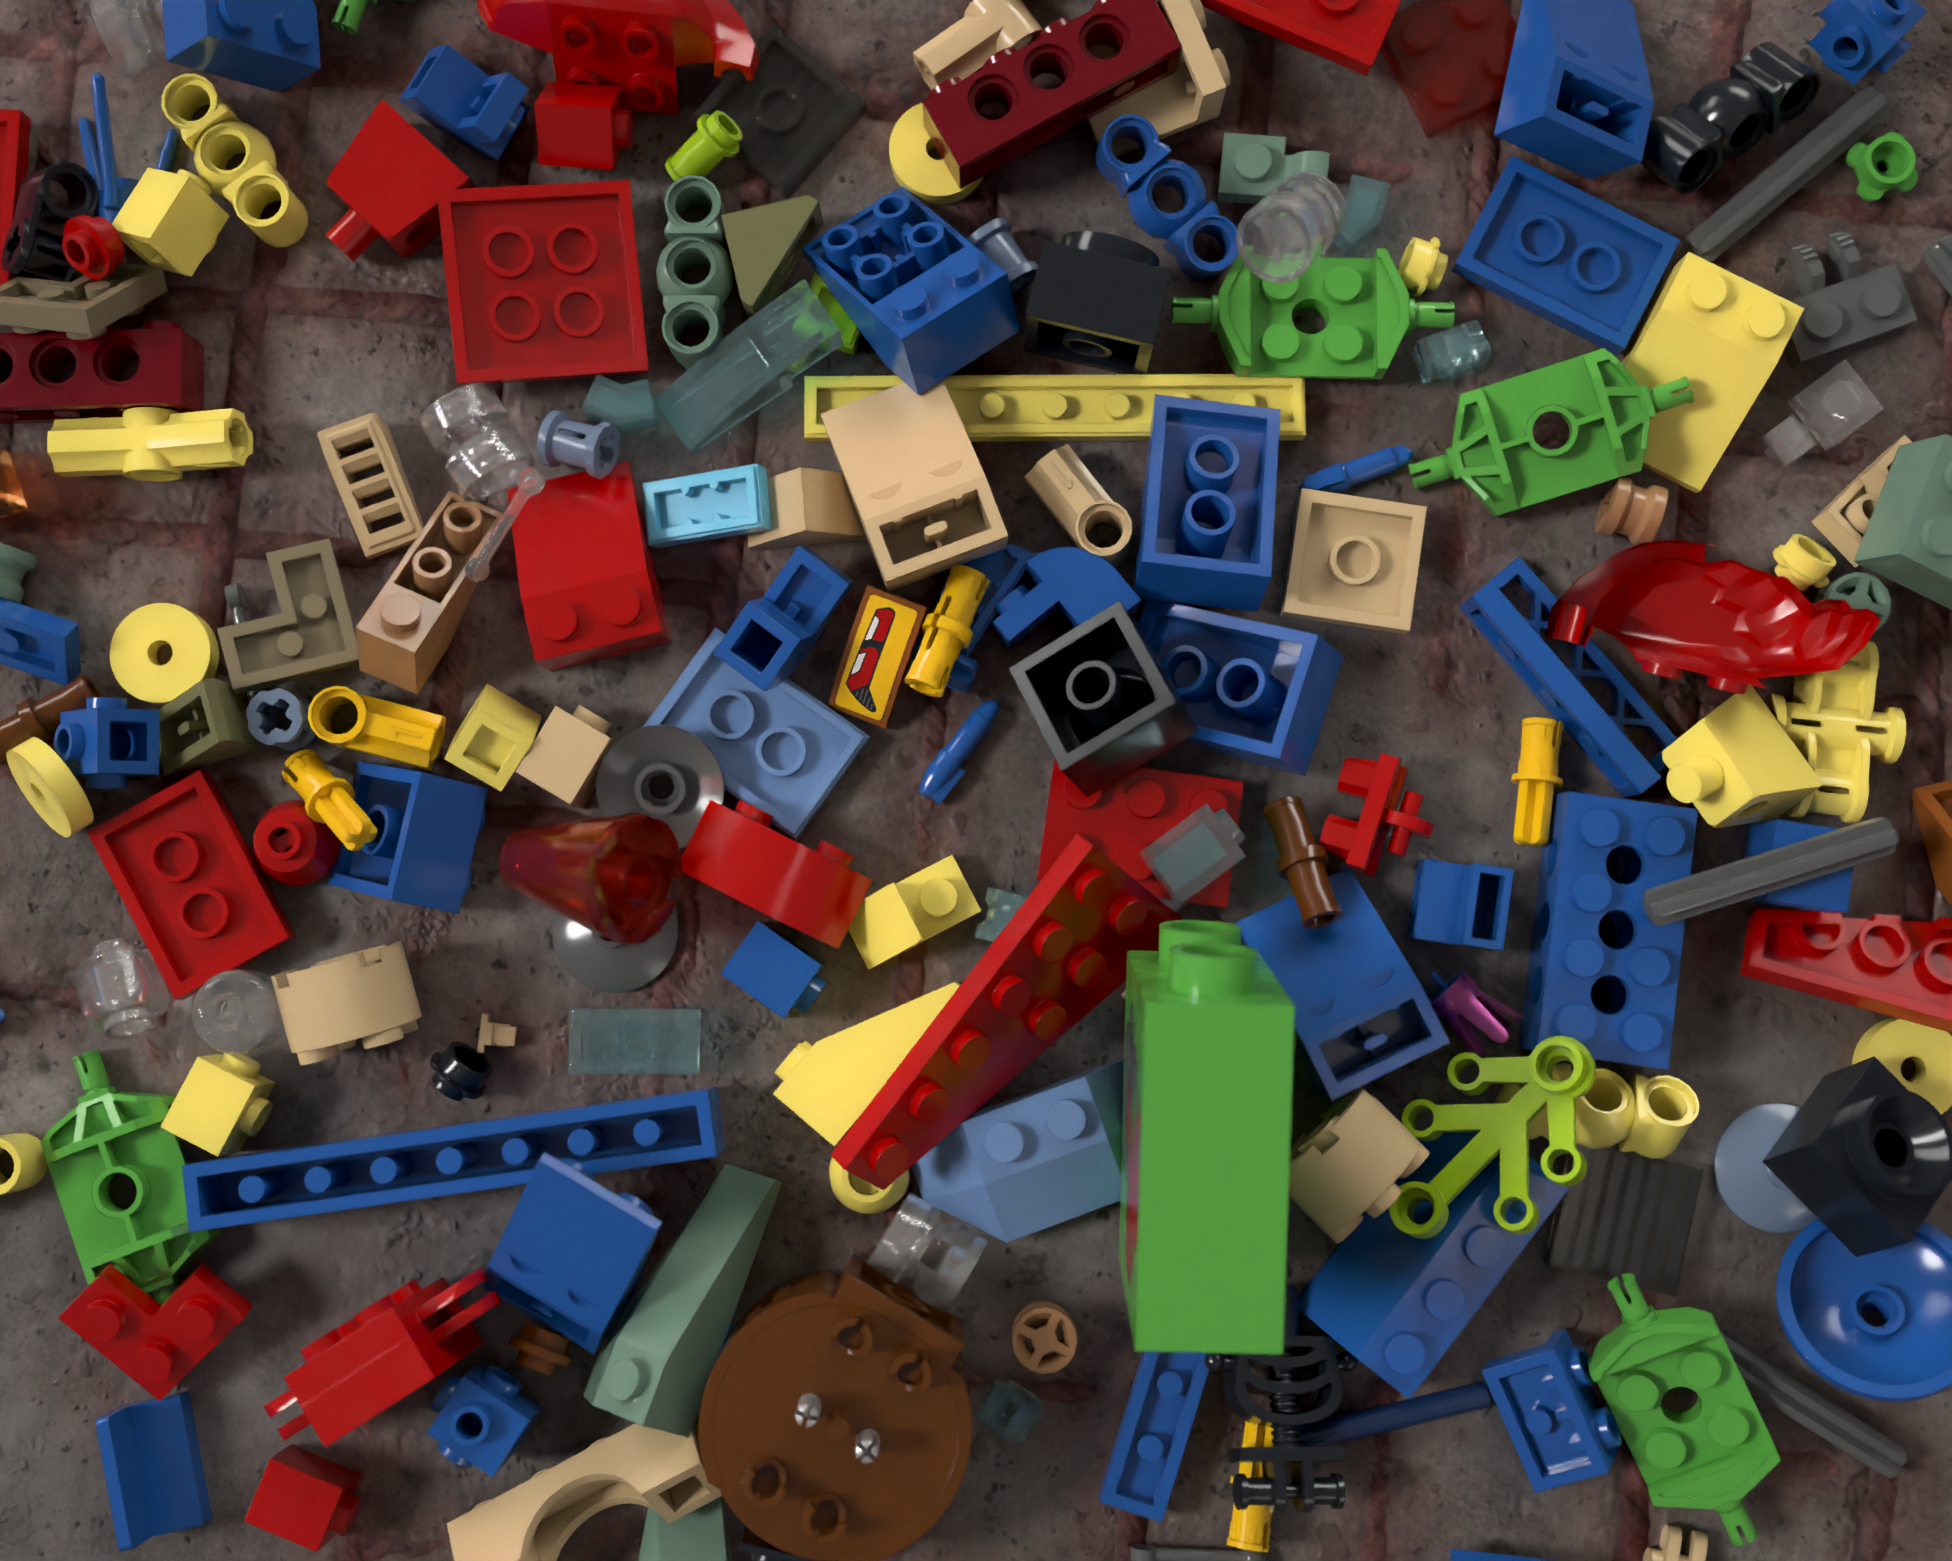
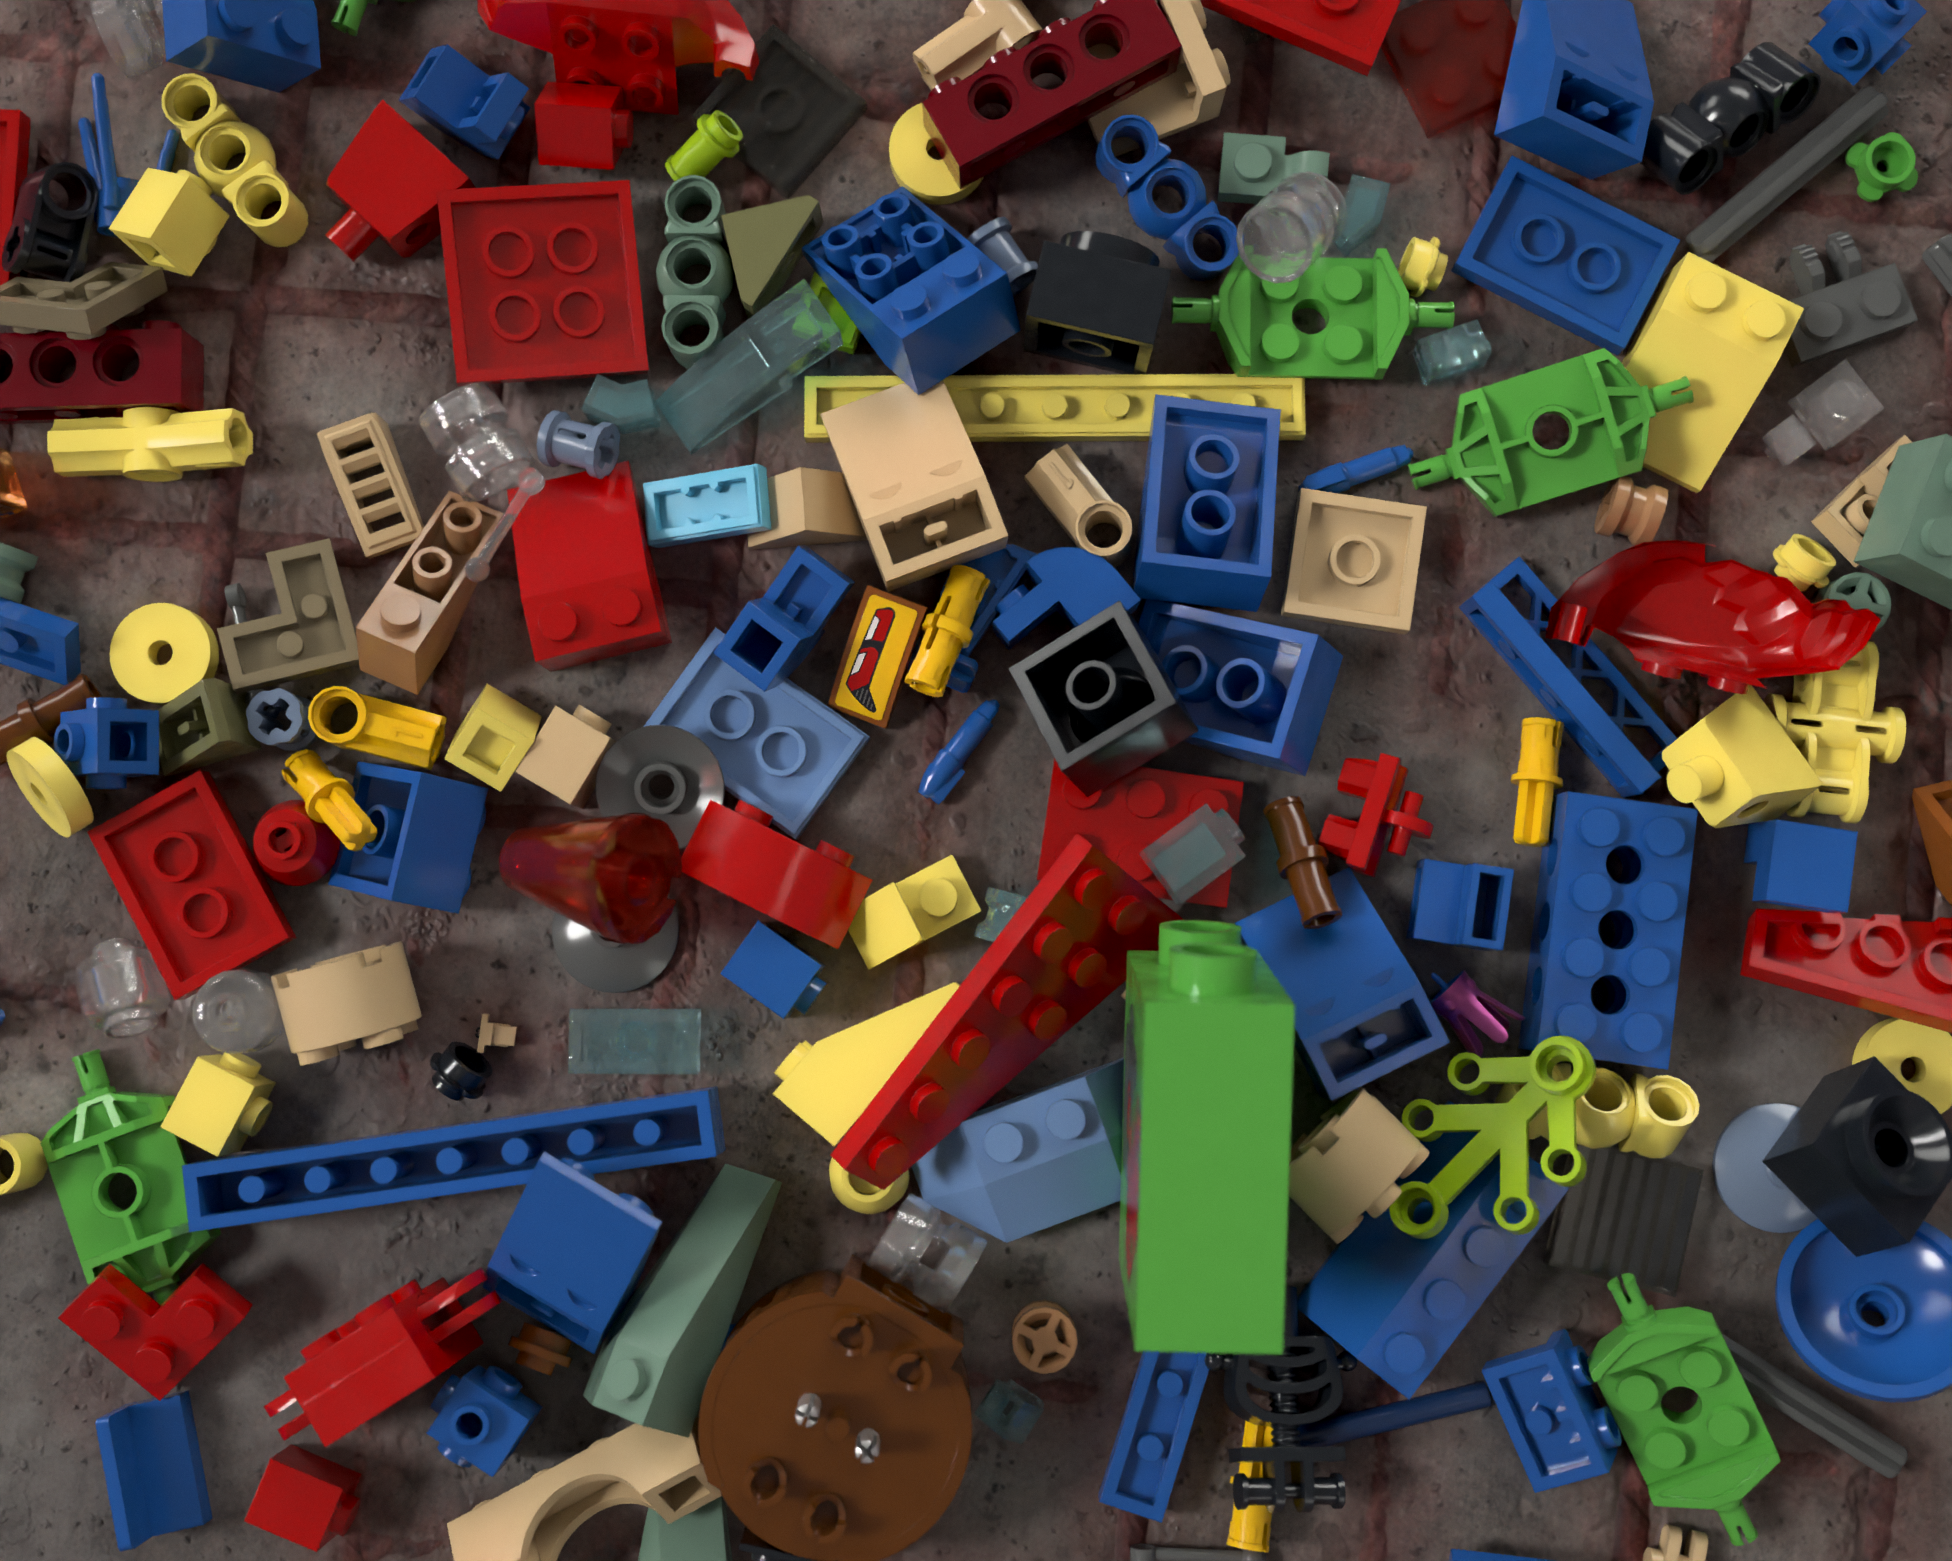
red plate [62,215,125,280] -> none
dark grey axle [1642,817,1899,926] -> none

